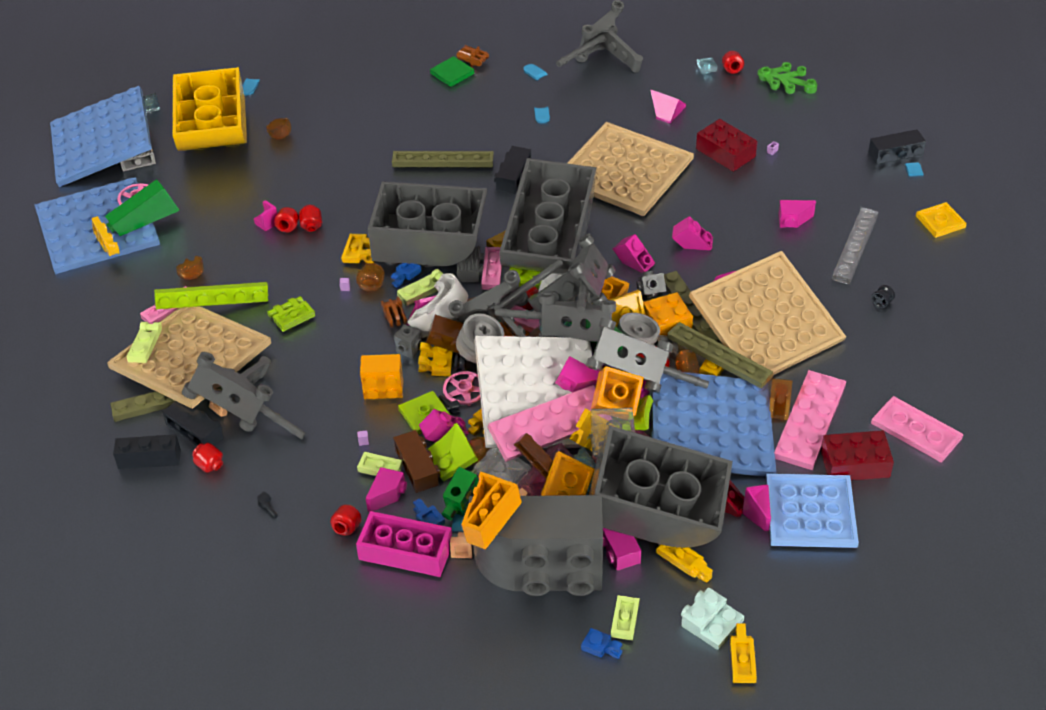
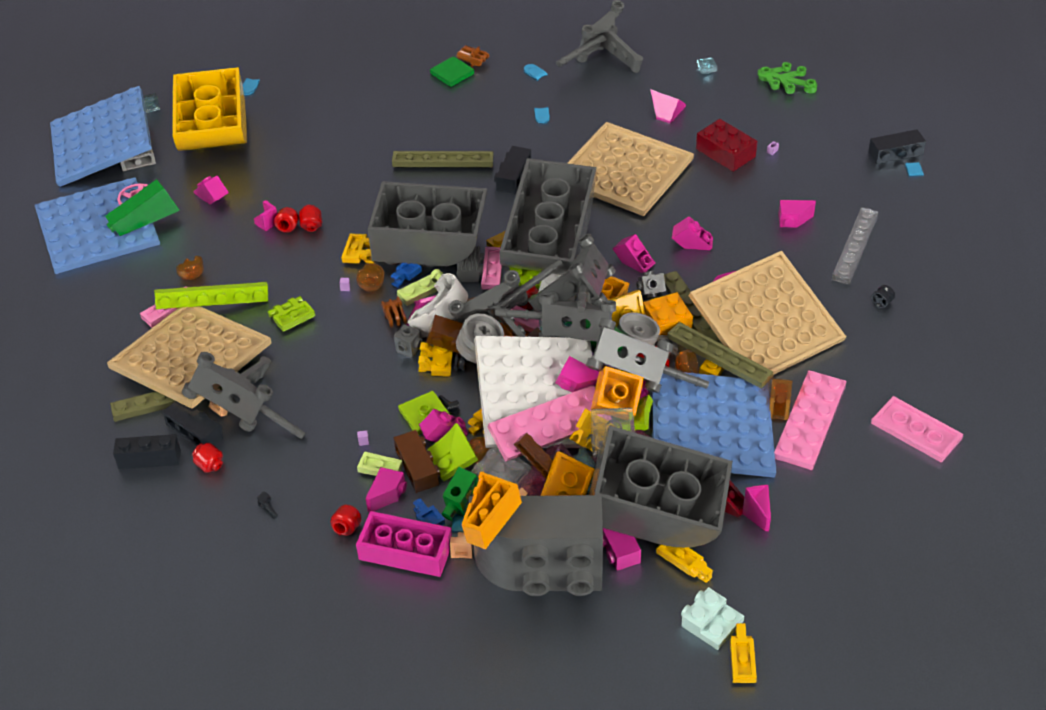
yellow hinge [91,216,120,256] -> none
yellowish green plate [127,322,162,363] -> none
clear orange hair [266,117,292,140] -> none
light orange brick [360,354,403,399] -> none
bright pink wheel [443,371,480,406] -> none
blue plate [581,628,623,659] -> none
yellowish green plate [611,595,640,640] -> none
red head [722,51,744,74] -> none
light blue plate [766,474,859,548] -> none
dark red brick [820,430,894,481] -> none
yellow tile [916,202,967,238] -> none
none -> dark pink slope [193,175,229,205]

